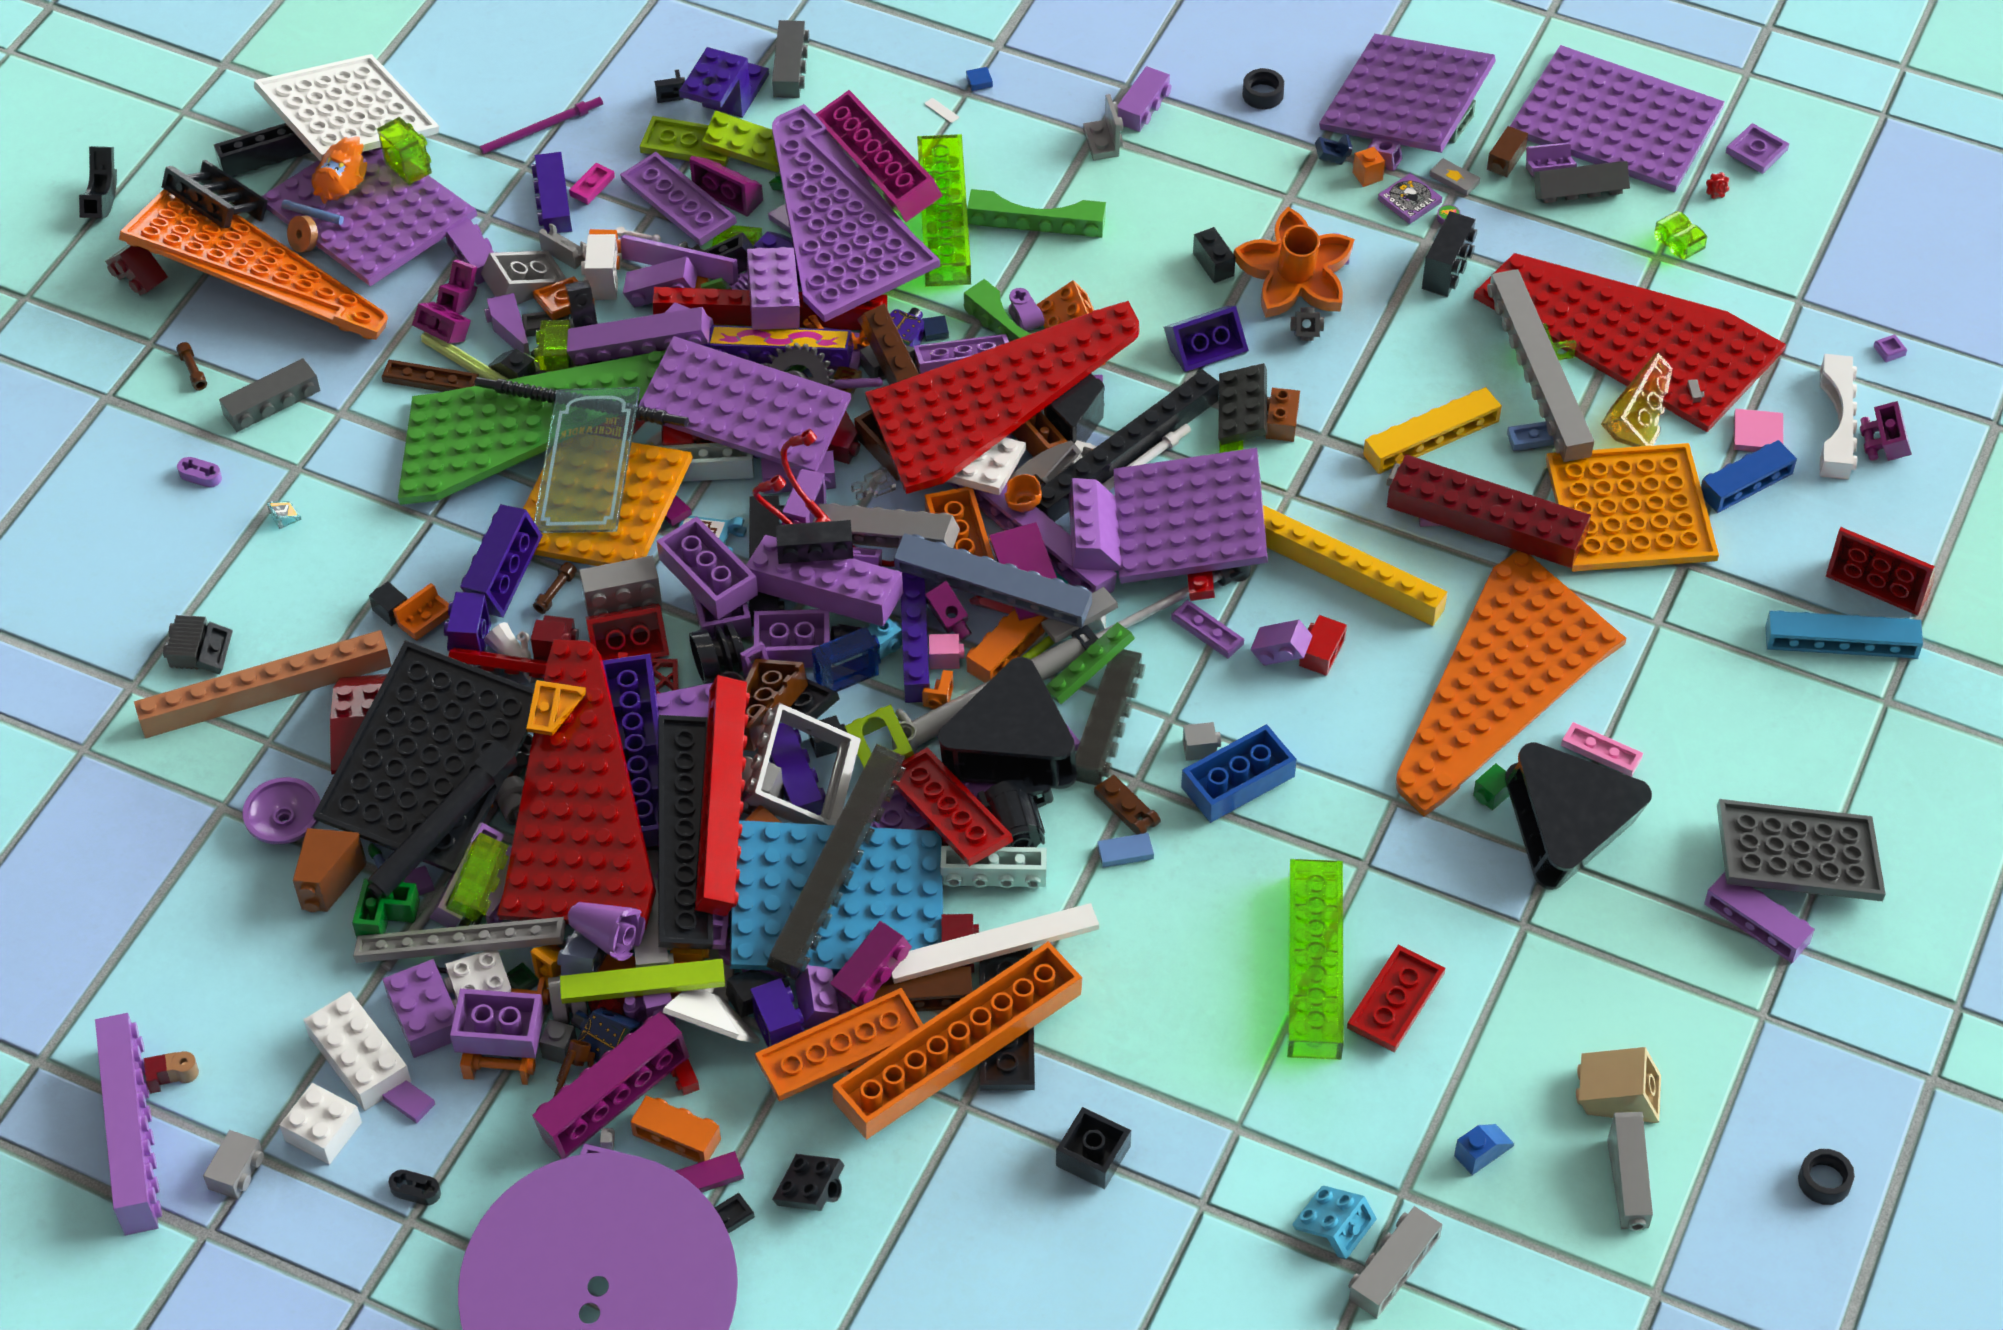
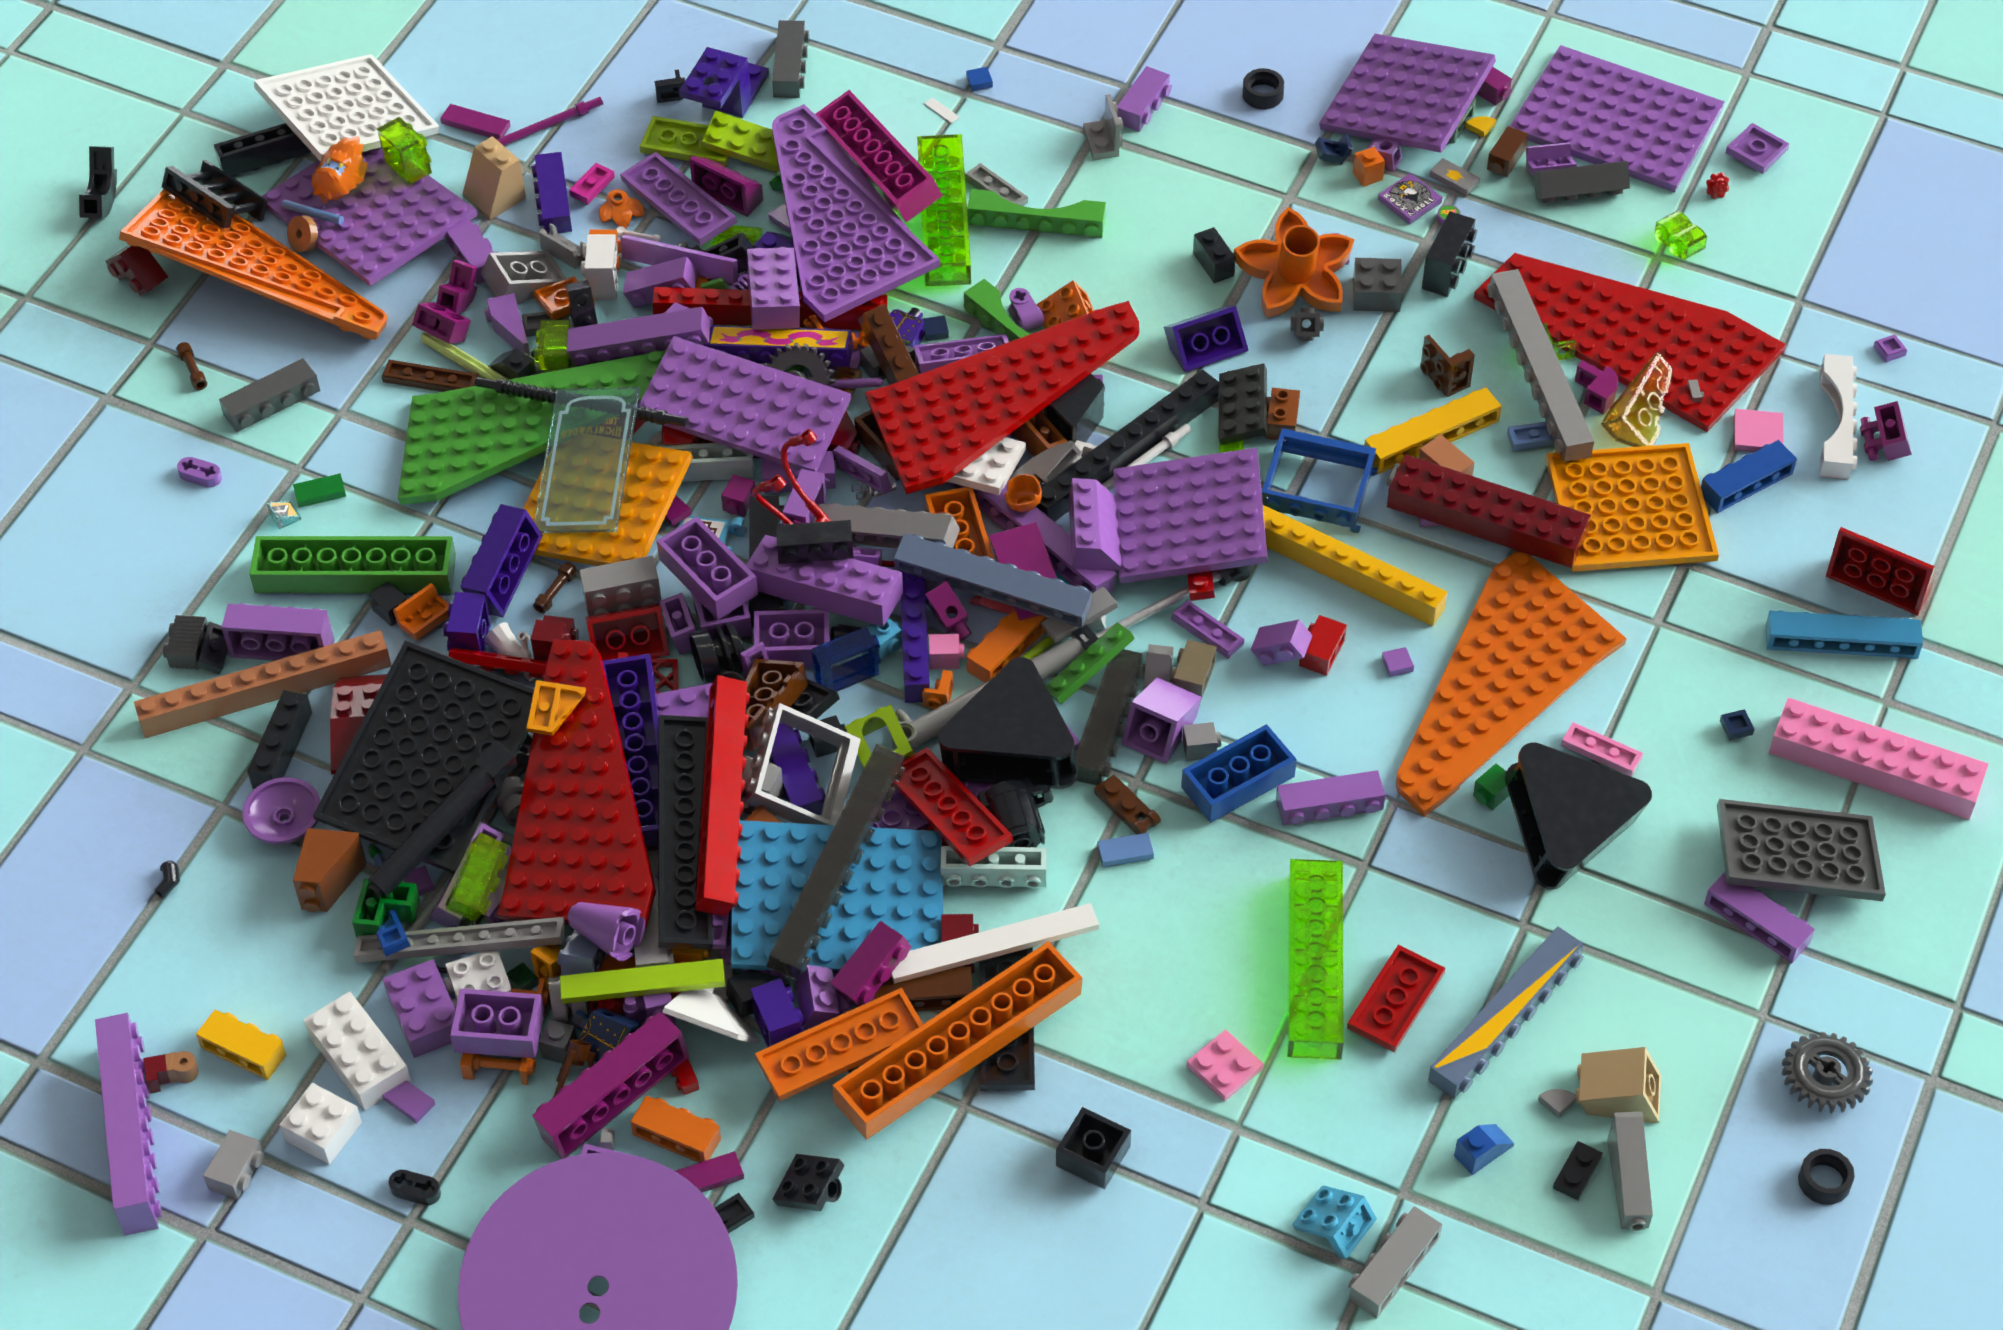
none -> black arm [154,860,180,898]
none -> yellow brick [196,1009,286,1080]
none -> medium lavender brick [221,603,335,661]
none -> black brick [247,690,312,789]
none -> bright green brick [249,536,456,593]
none -> green tile [293,473,346,507]
none -> blue tile [376,909,411,957]
none -> magenta tile [440,104,511,139]
none -> tan slope [462,136,526,220]
none -> orange plate [599,189,645,229]
none -> medium lavender brick [659,592,698,655]
none -> magenta brick [721,474,756,517]
none -> medium lavender tile [833,446,892,494]
none -> light grey tile [964,163,1028,206]
none -> medium lavender slope [1121,678,1202,764]
none -> light grey slope [1143,644,1174,690]
none -> dark tan brick [1170,640,1217,700]
none -> bright pink plate [1187,1029,1264,1101]
none -> blue window [1262,428,1378,533]
none -> medium lavender brick [1276,770,1385,825]
none -> dark grey brick [1353,258,1402,312]
none -> medium lavender tile [1382,647,1414,677]
none -> nougat brick [1419,435,1475,476]
none -> reddish brown bracket [1420,334,1475,397]
none -> sand blue brick [1428,926,1584,1099]
none -> yellow tile [1465,116,1497,138]
none -> magenta brick [1477,67,1512,106]
none -> light grey tile [1538,1089,1577,1118]
none -> black plate [1553,1141,1603,1201]
none -> magenta brick [1574,360,1618,415]
none -> dark blue plate [1720,709,1755,741]
none -> bright pink brick [1769,698,1989,820]
none -> dark grey gear [1781,1032,1873,1114]

